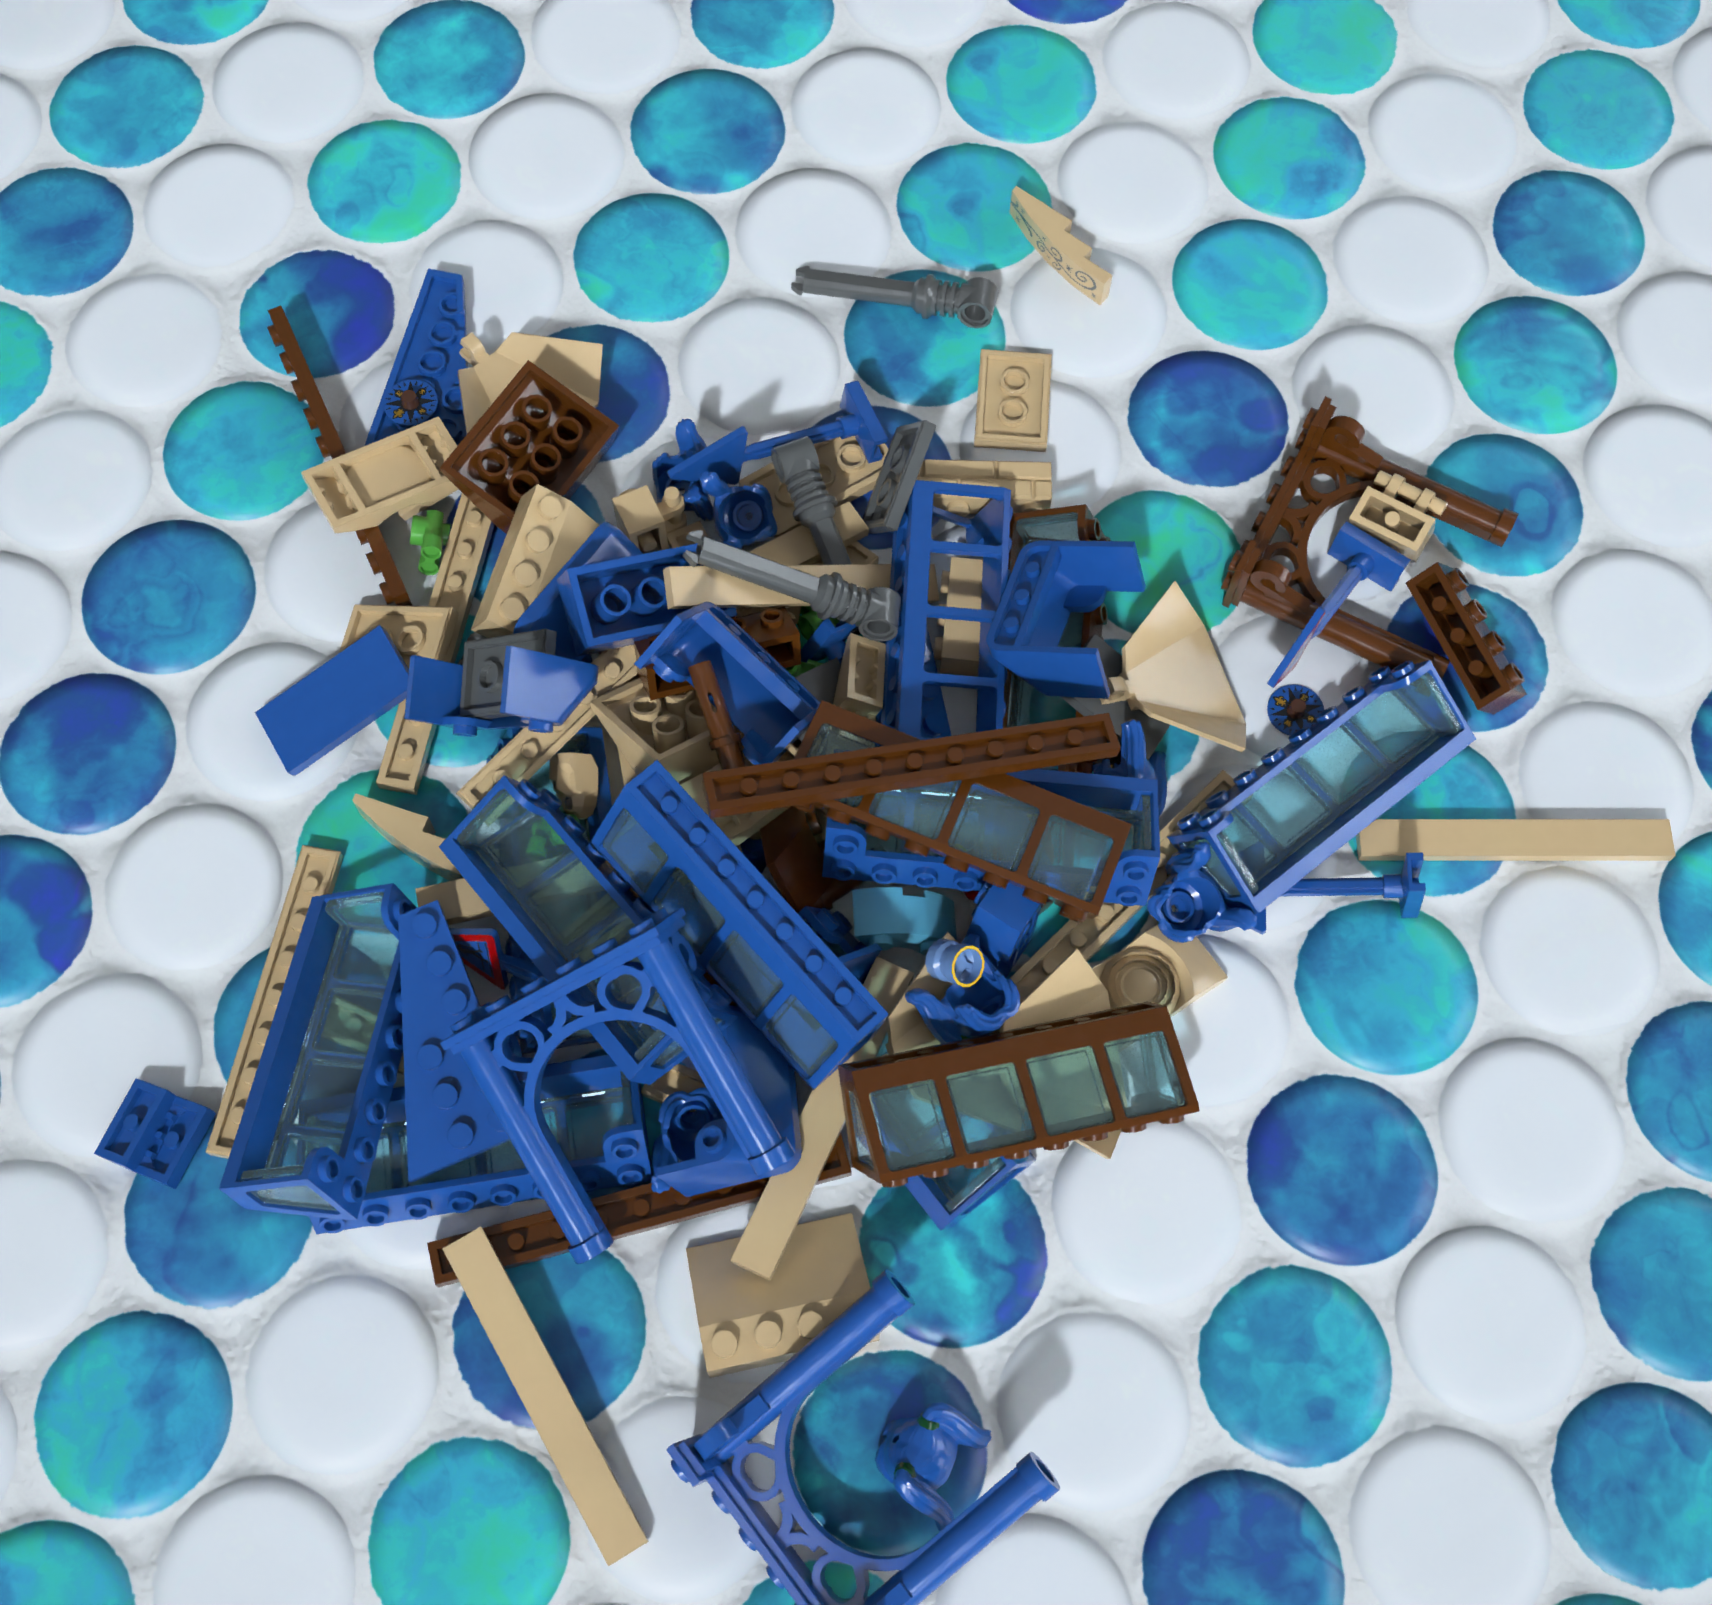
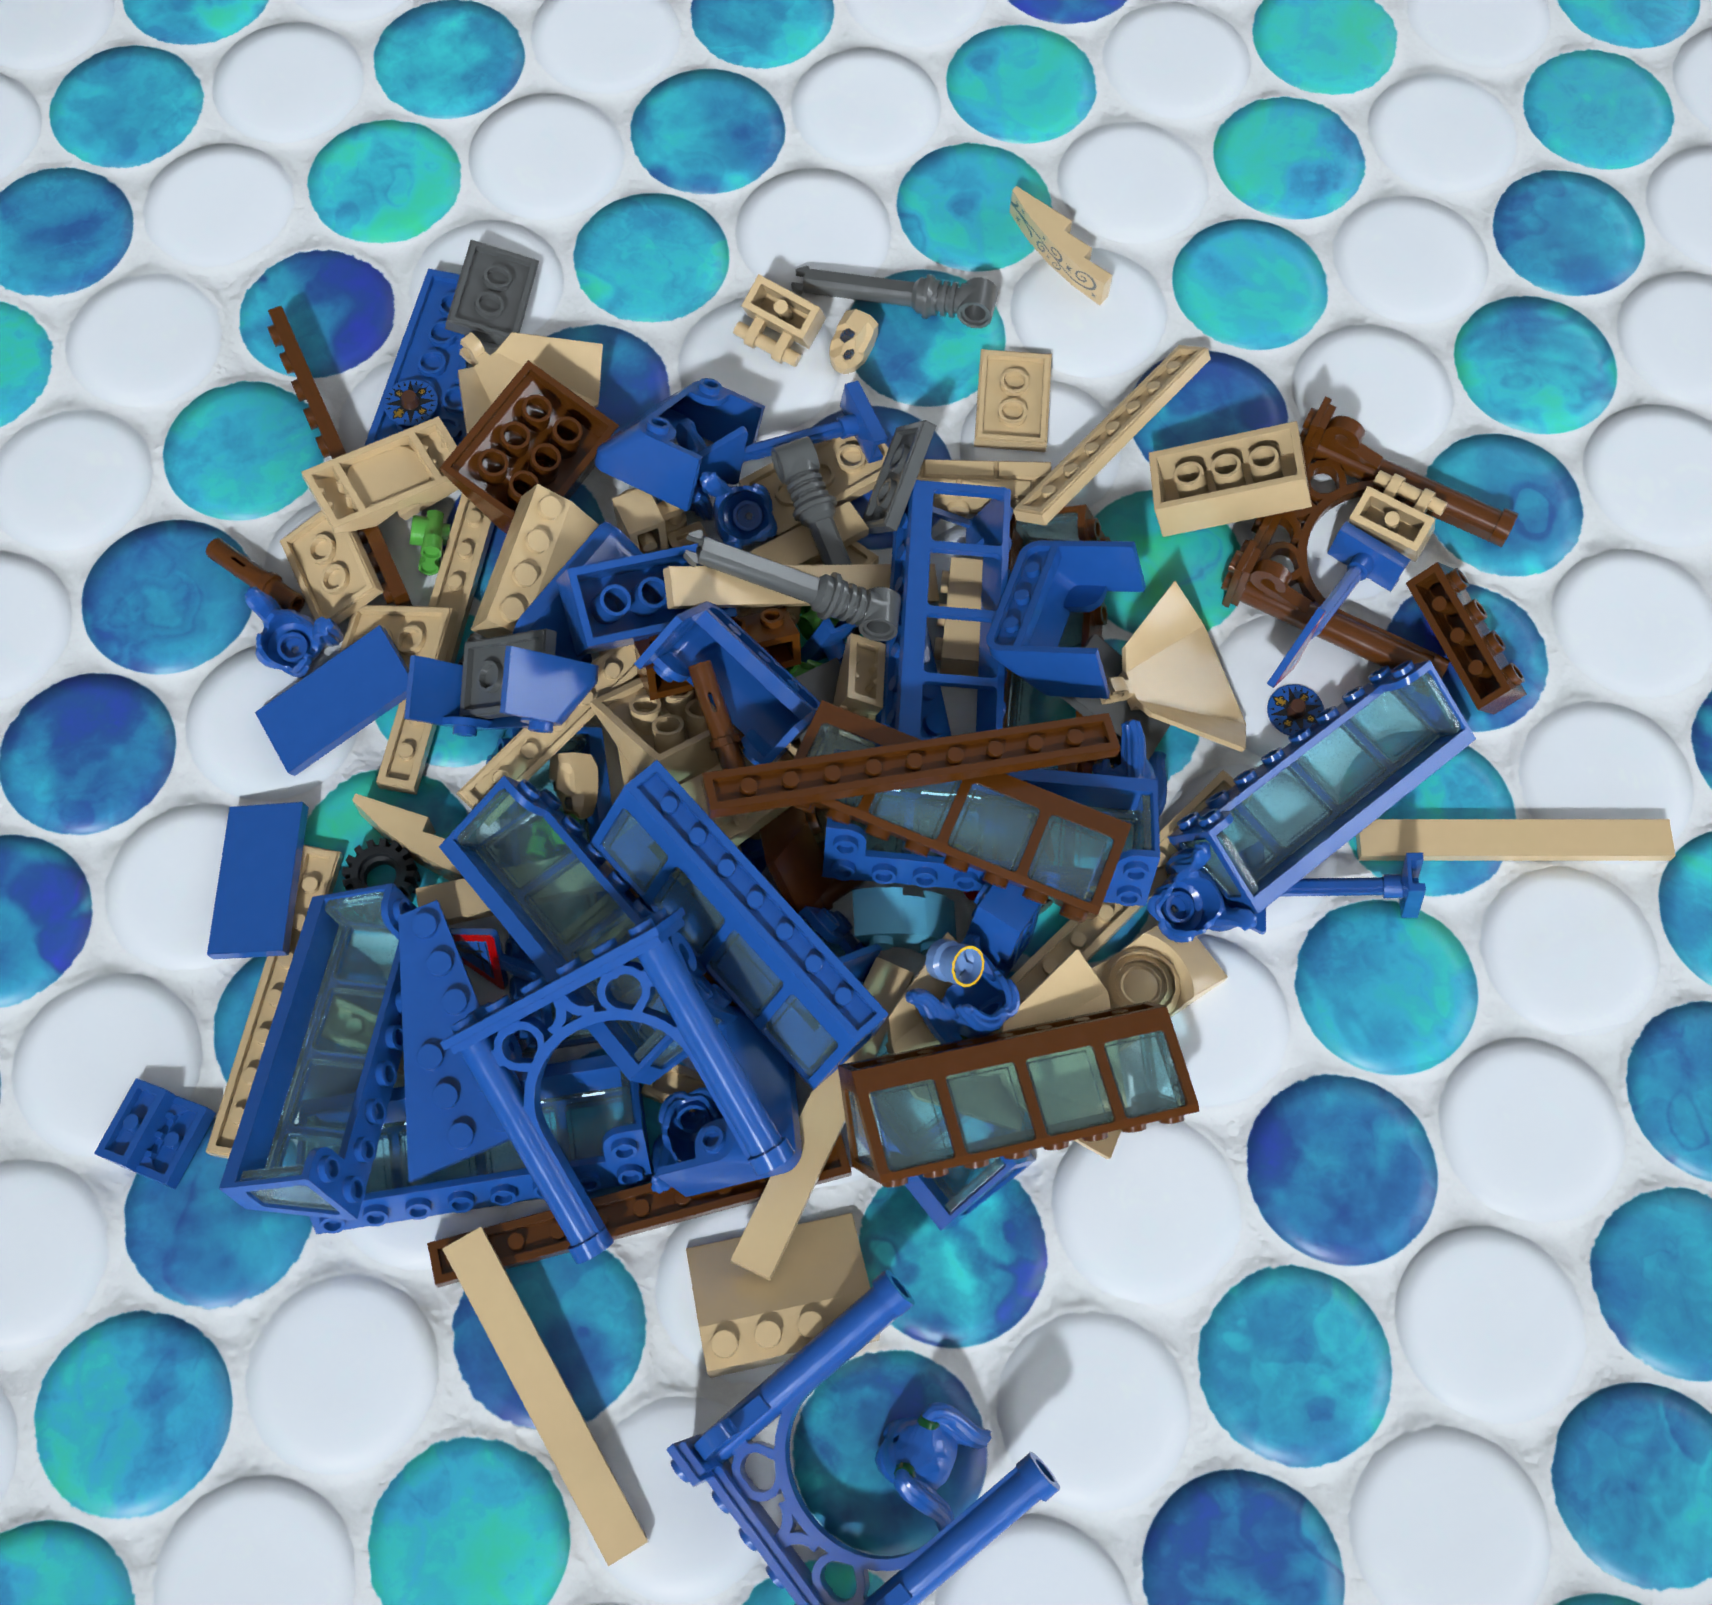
none -> reddish brown pin [206,537,305,612]
none -> blue tile [207,802,309,960]
none -> blue hair [244,587,344,678]
none -> tan tile [280,510,384,625]
none -> black tyre [342,838,420,916]
none -> dark grey tile [445,240,539,345]
none -> blue windscreen [595,378,765,512]
none -> tan brick [733,274,826,367]
none -> tan rock [829,309,878,374]
none -> tan tile [1013,345,1211,526]
none -> tan brick [1149,421,1312,537]

